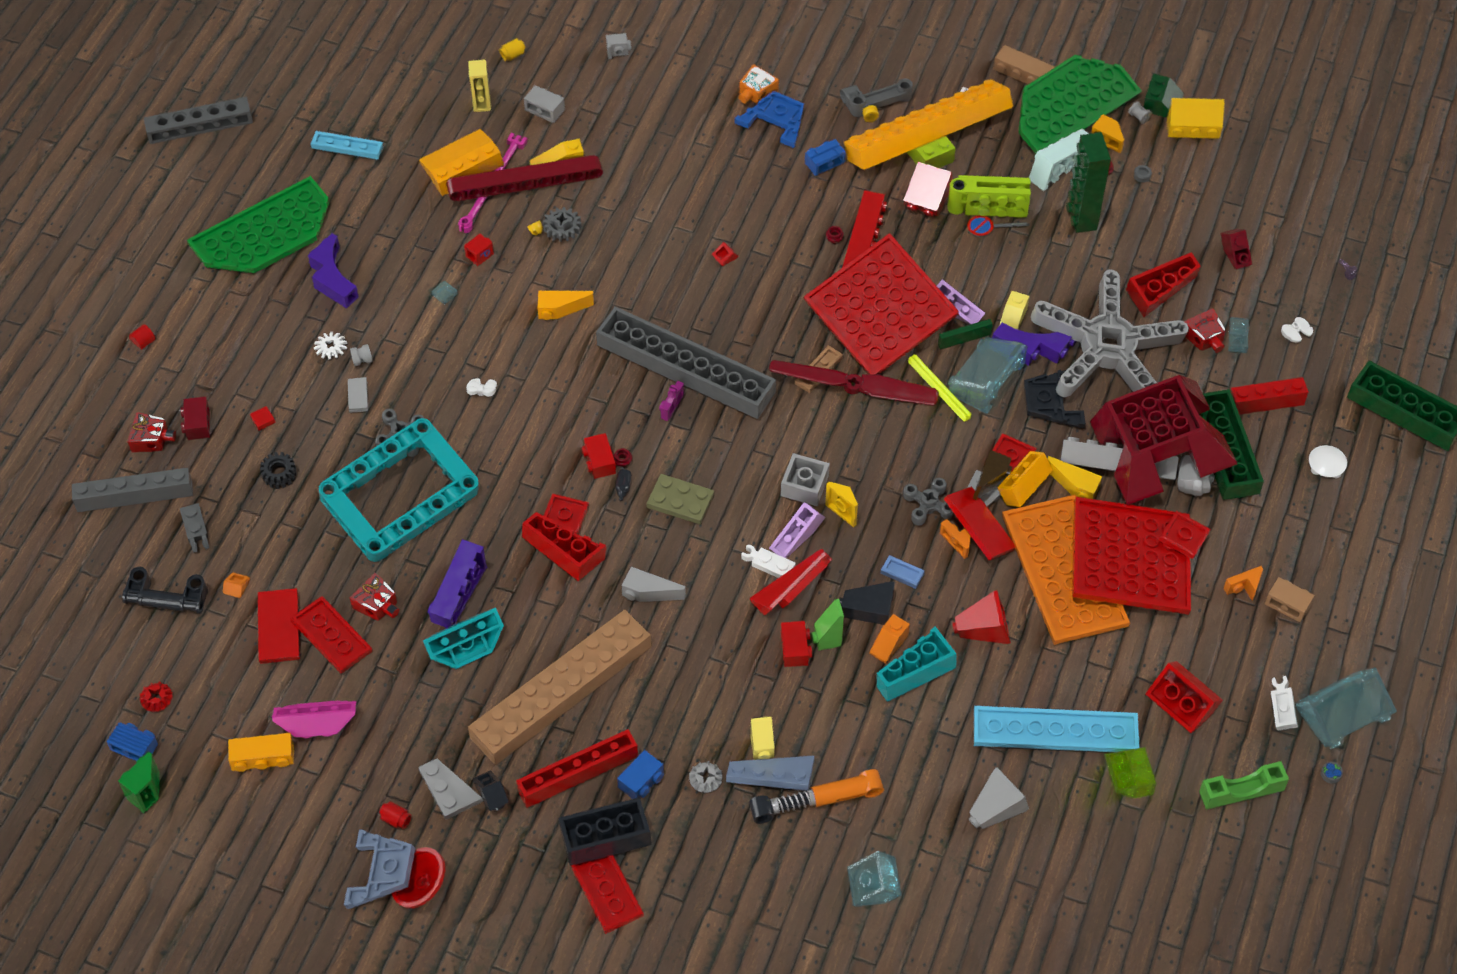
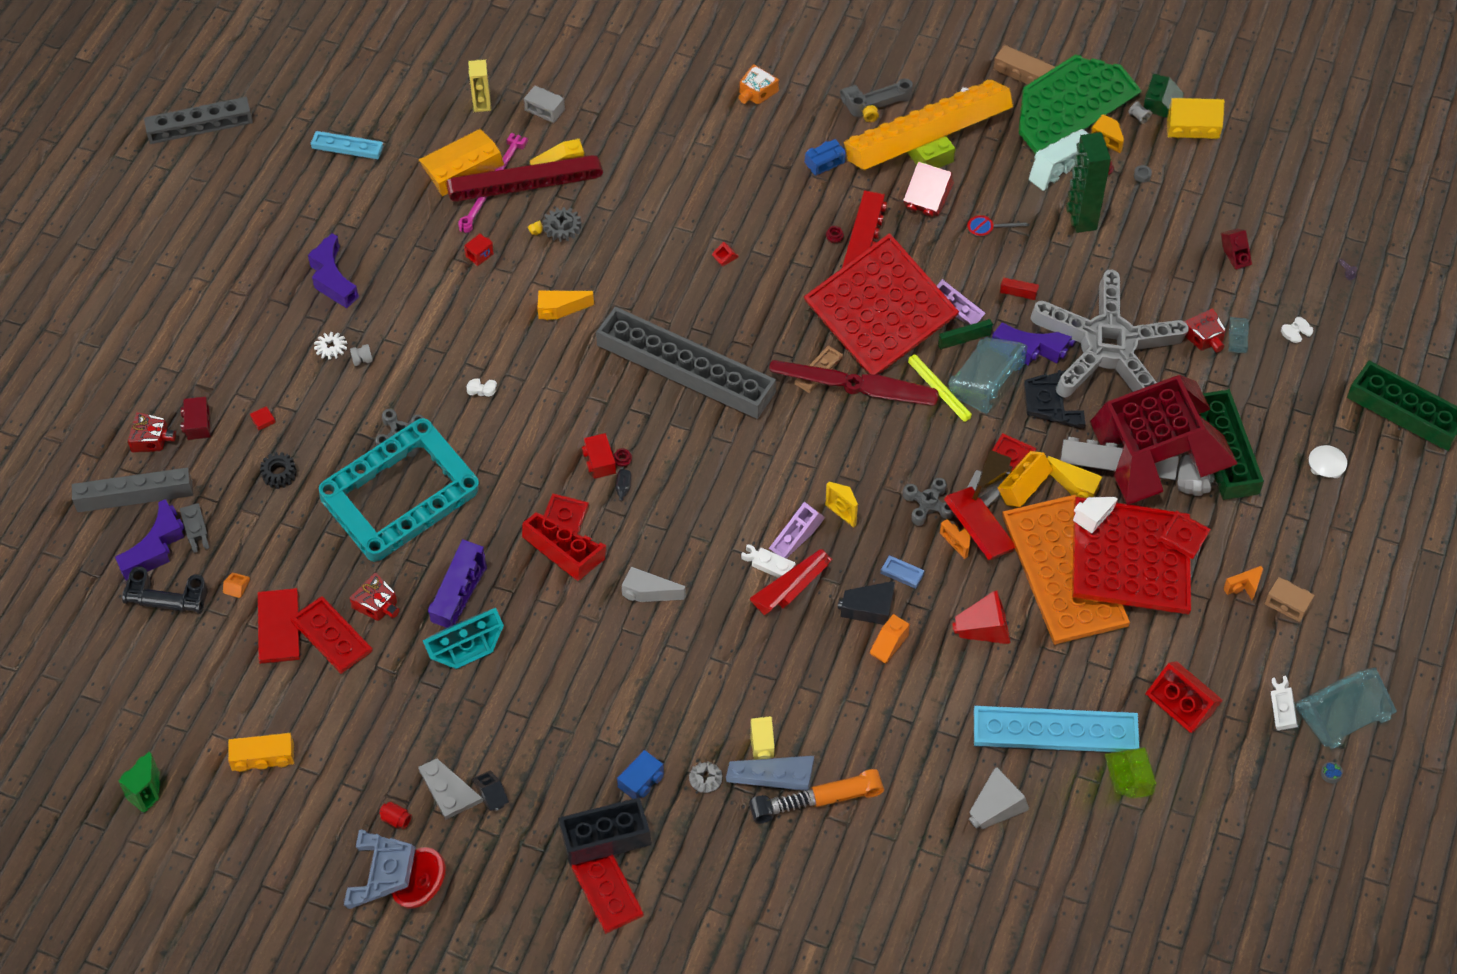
blue brick [107,722,158,762] -> none
red brick [129,324,156,350] -> none
red gear [140,681,173,712] -> none
green plate [187,176,330,273] -> none
dark pink wedge [272,701,356,738] -> none
light grey tile [348,377,368,413] -> none
clear light blue tile [431,281,458,304] -> none
medium nougat brick [468,610,651,765] -> none
yellow brick [499,38,526,61] -> none
red brick [516,729,638,808] -> none
light grey brick [606,33,631,59] -> none
olive plate [647,474,714,525] -> none
magenta plate [659,381,684,421] -> none
blue wing [735,91,804,148] -> none
light grey brick [781,453,830,506] -> none
red brick [781,621,812,667] -> none
bright green slope [811,599,844,651] -> none
clear light blue slope [847,851,902,907] -> none
teal wedge [877,626,957,702] -> none
lime hinge [947,175,1031,218] -> none
light yellow slope [1000,291,1029,329] -> none
red wedge [1125,252,1201,317] -> none
bright green arch [1199,761,1289,810] -> none
red brick [1230,377,1309,415] -> none
none -> dark purple arch [115,499,185,581]
none -> red slope [1000,277,1039,300]
none -> white slope [1073,497,1118,533]

